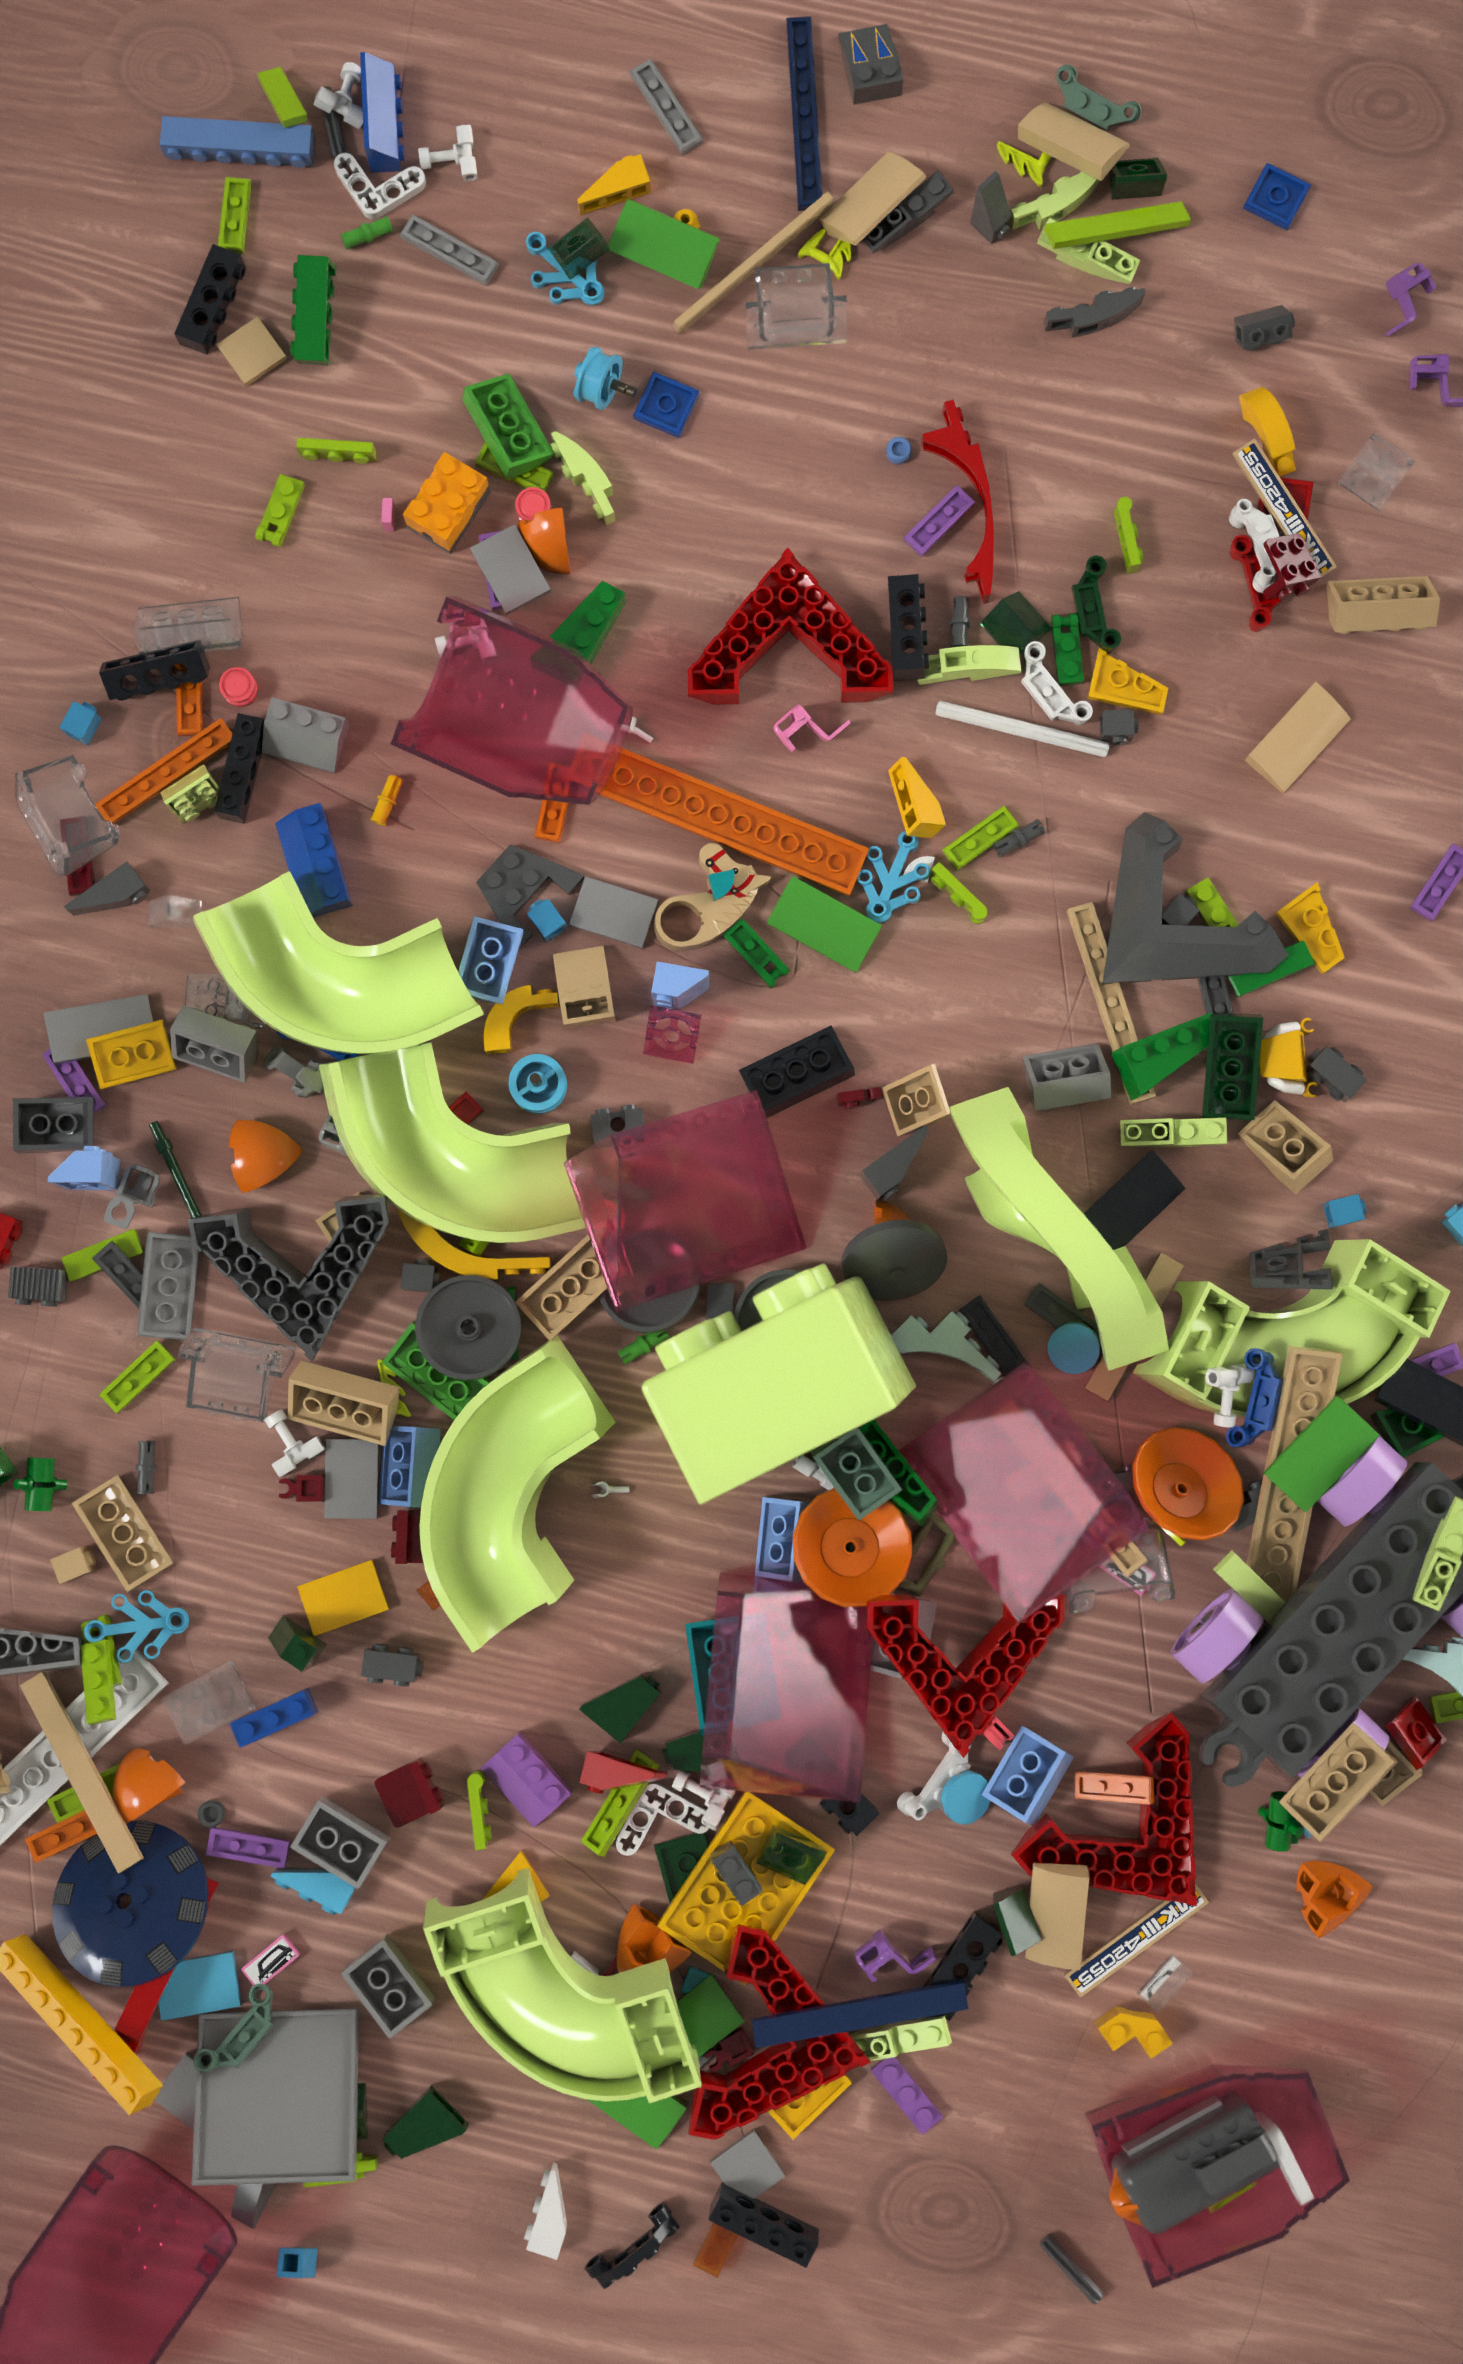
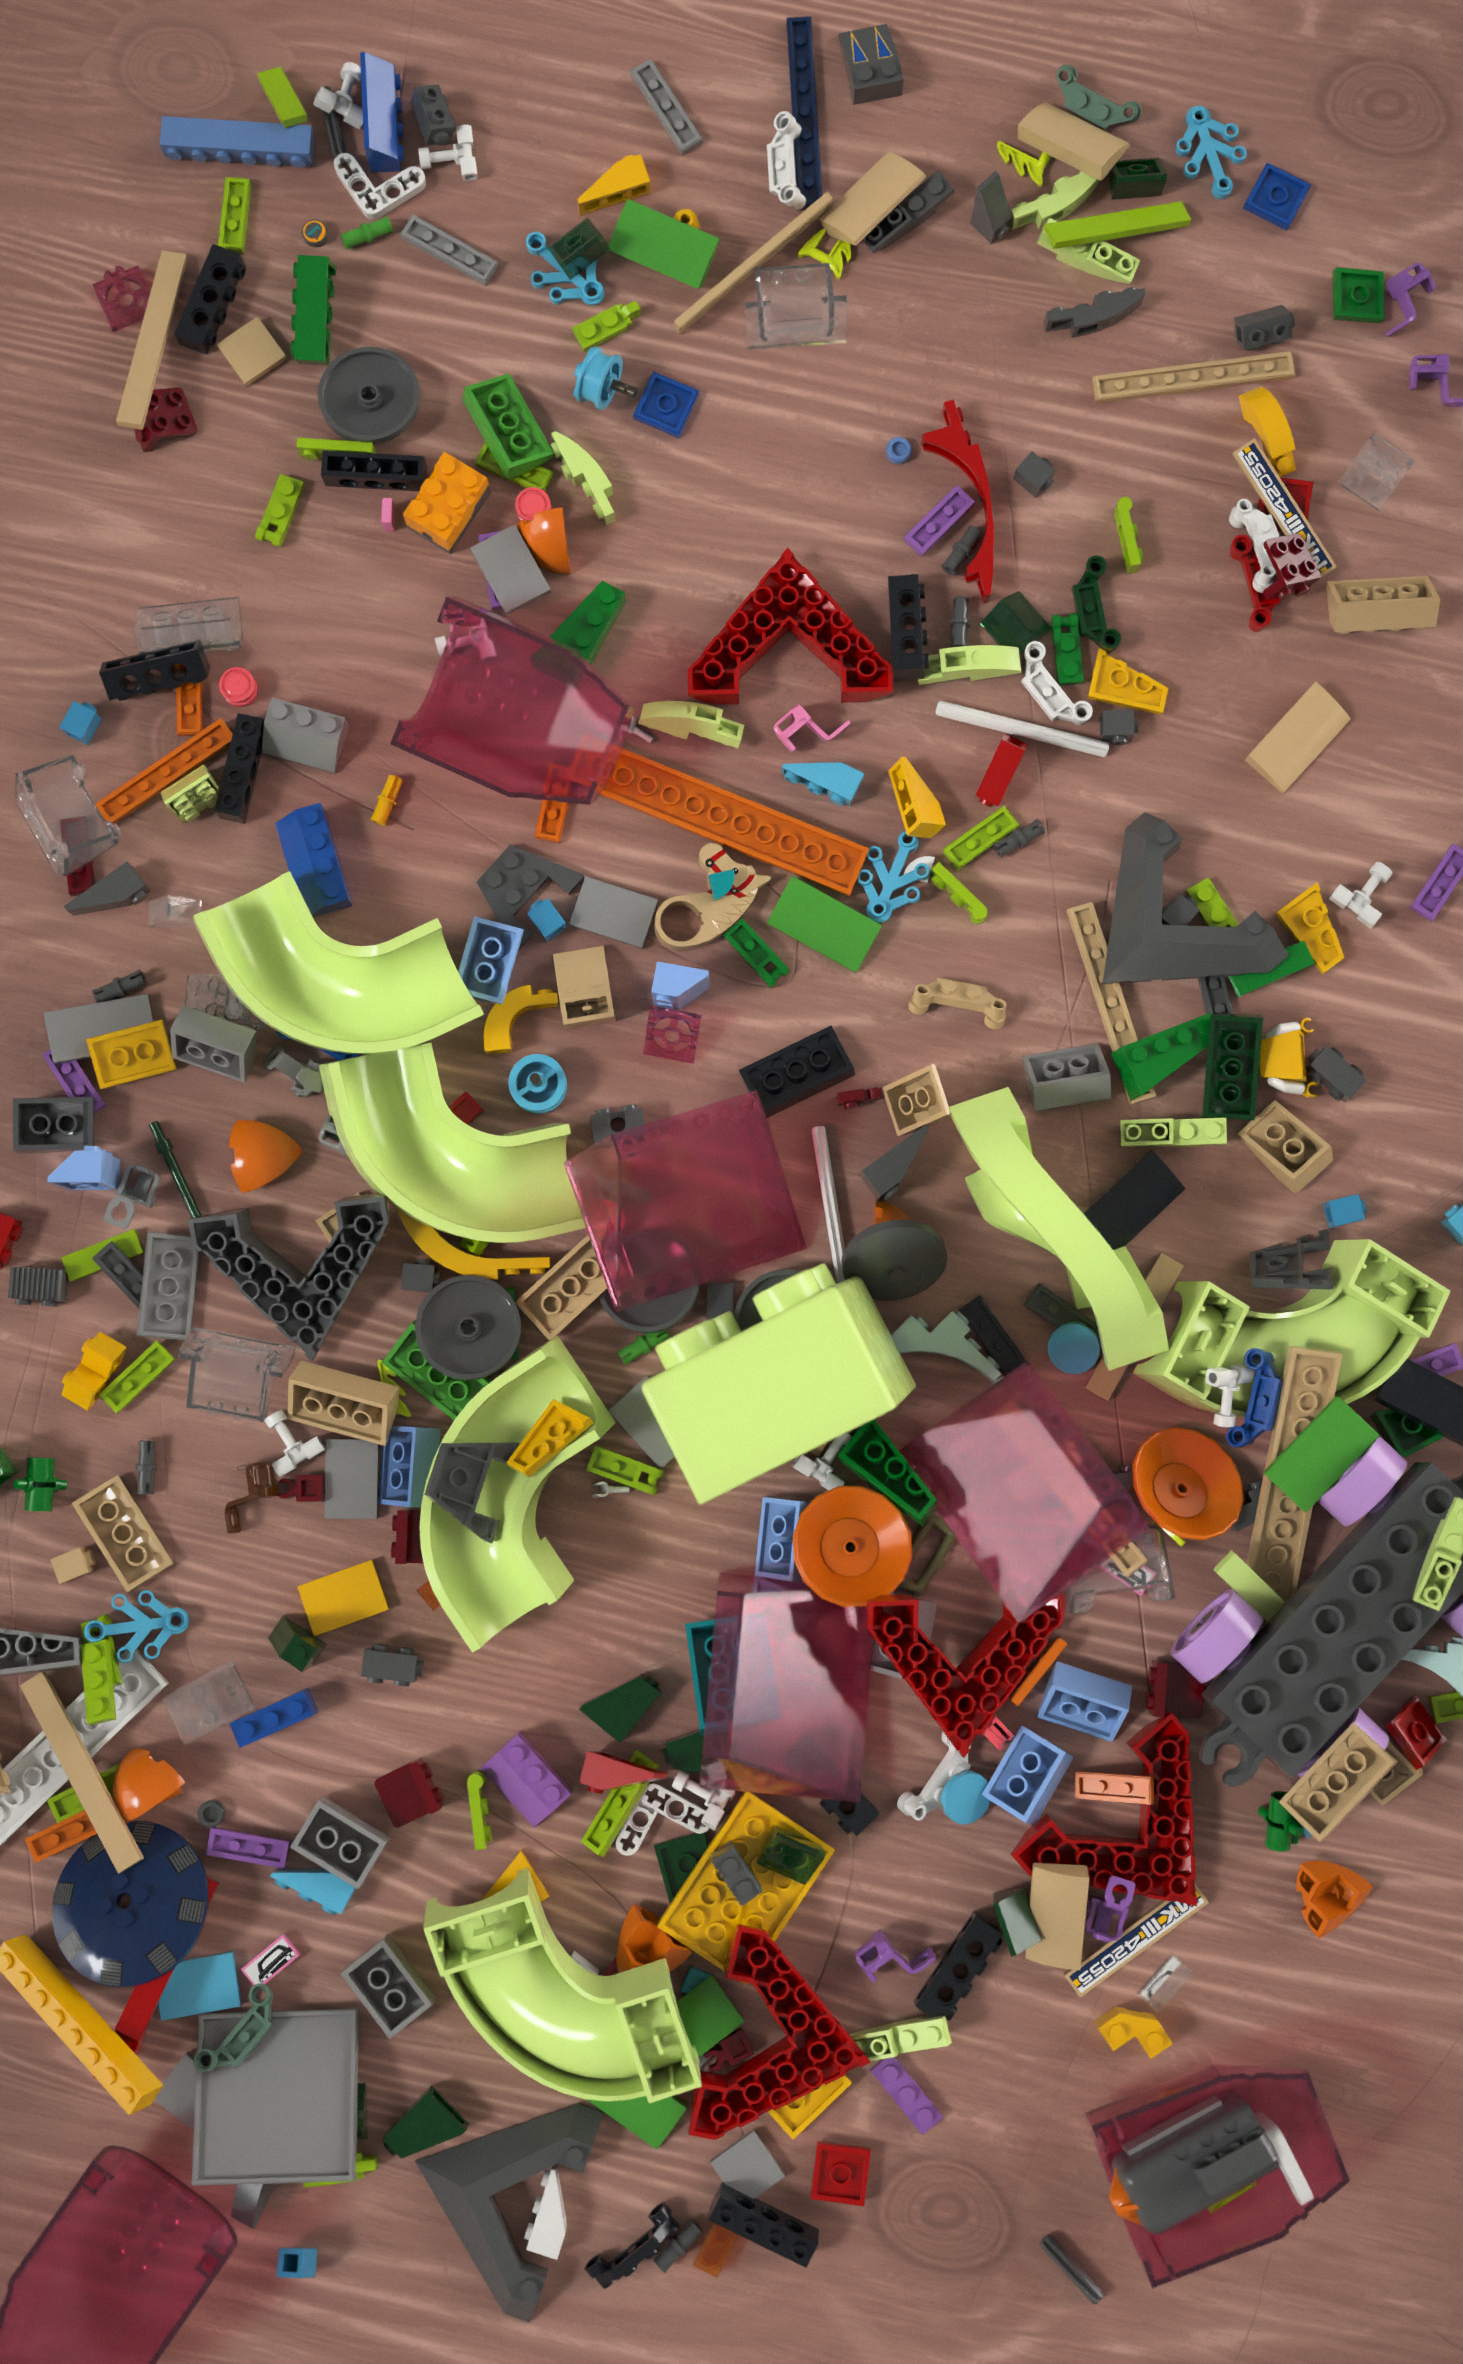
dark blue tile [751,1980,968,2048] -> none
sand green slope [810,1427,902,1520] -> none
none -> yellow brick [61,1331,126,1411]
none -> clear pink piece [92,265,150,332]
none -> dark grey pin [92,969,147,1003]
none -> tan tile [116,250,188,430]
none -> dark red bracket [135,388,197,452]
none -> reddish brown piece [225,1462,279,1534]
none -> dark grey tile [302,219,328,247]
none -> dark grey dish [318,347,420,444]
none -> black brick [321,451,428,492]
none -> dark grey brick [411,84,456,146]
none -> dark grey wedge [415,2103,603,2323]
none -> dark grey wing [424,1443,520,1544]
none -> yellow wing [506,1399,594,1477]
none -> lime hinge [572,300,641,352]
none -> lime plate [586,1445,664,1496]
none -> light grey tile [608,1376,675,1469]
none -> yellowish green slope [638,701,744,748]
none -> dark grey pin [653,2219,704,2273]
none -> white plate [767,111,806,210]
none -> medium azure slope [781,762,864,807]
none -> red plate [810,2141,871,2206]
none -> white axle [811,1126,845,1284]
none -> tan plate [908,977,1006,1029]
none -> dark grey pin [941,526,983,576]
none -> red slope [975,734,1029,807]
none -> orange tile [1008,1636,1067,1706]
none -> dark grey brick [1013,451,1055,498]
none -> light blue slope [1037,1661,1132,1742]
none -> medium lavender piece [1085,1876,1135,1943]
none -> tan tile [1092,351,1295,404]
none -> dark red bracket [1146,1660,1205,1718]
none -> medium azure plant [1175,106,1247,200]
none -> white bar [1329,862,1393,929]
none -> green plate [1332,267,1384,324]

